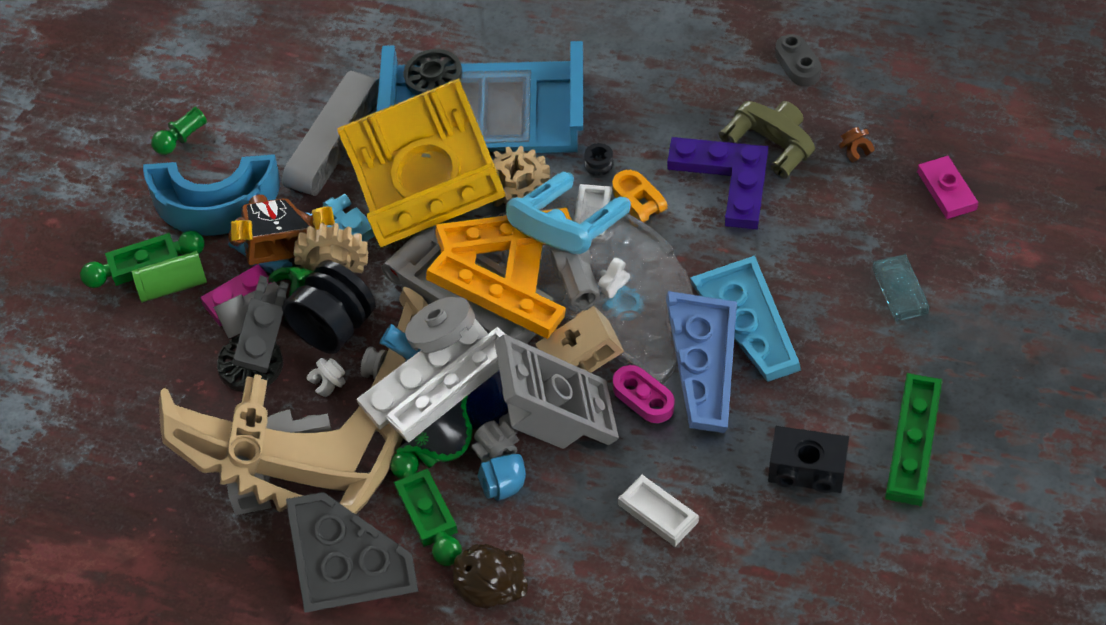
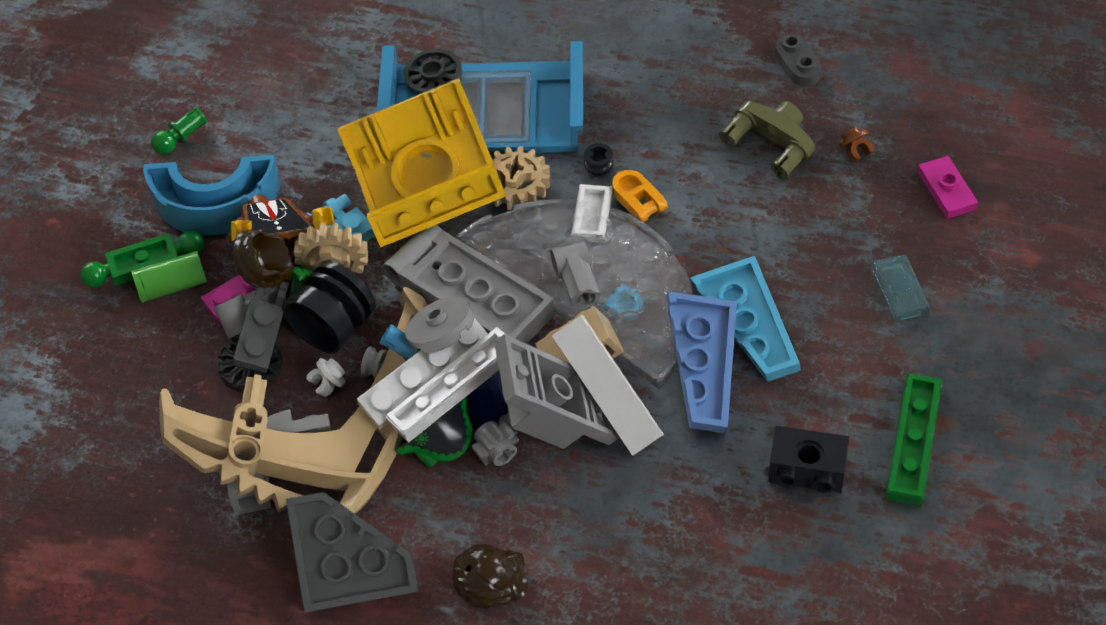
light grey beam [282,71,379,196] -> none
green plate [390,451,462,566] -> none
light orange plate [426,208,572,339] -> none
dark azure piece [477,454,526,501] -> none
medium azure piece [506,172,631,254] -> none
white piece [598,257,630,298] -> none
dark pink plate [613,365,675,423] -> none
white tile [618,475,699,547] -> none
dark purple plate [667,137,769,230] -> none
none -> dark brown hair [231,229,294,288]
none -> white tile [552,315,664,456]

